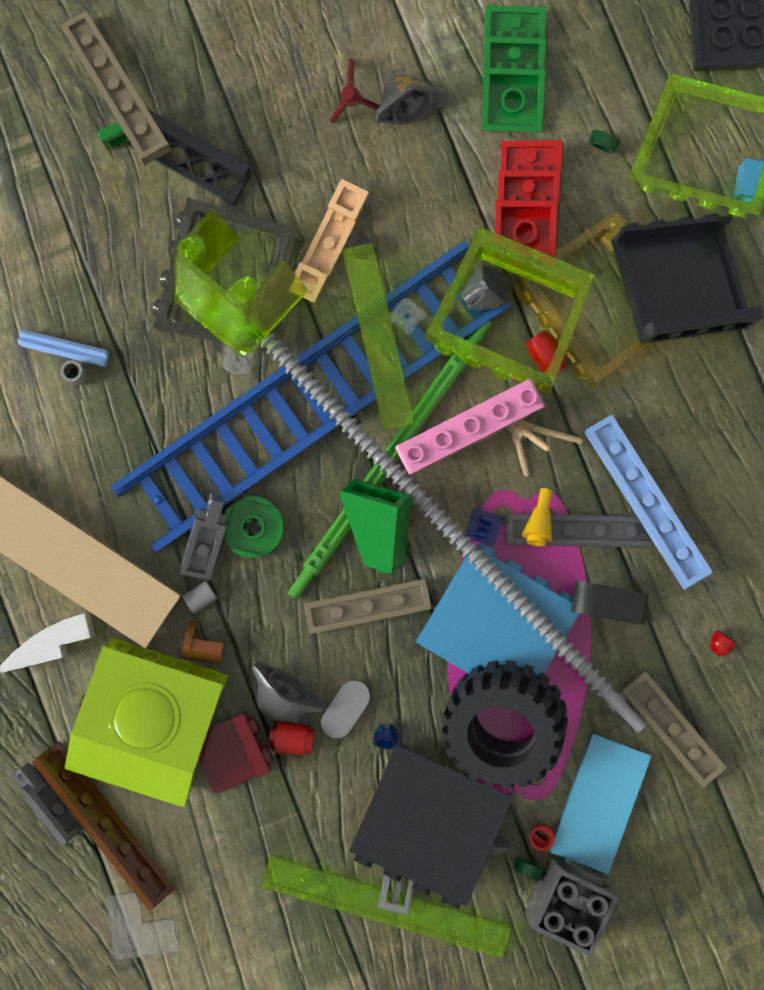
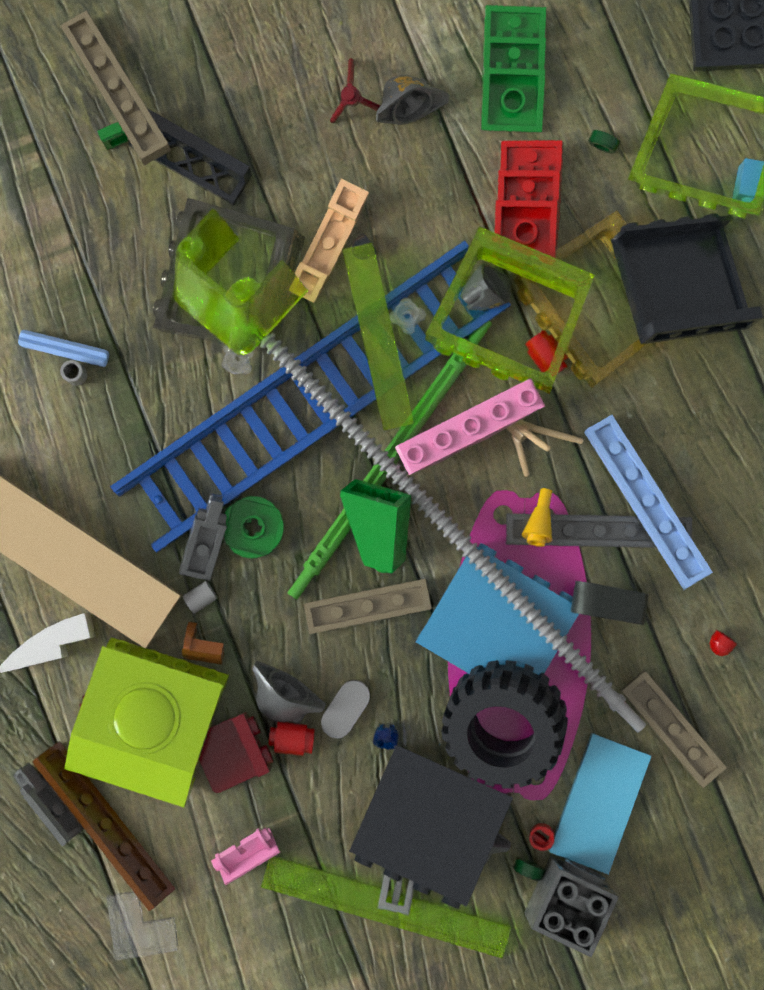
clear blue tile [464,508,503,547] -> none
none -> bright pink hinge [211,828,280,885]

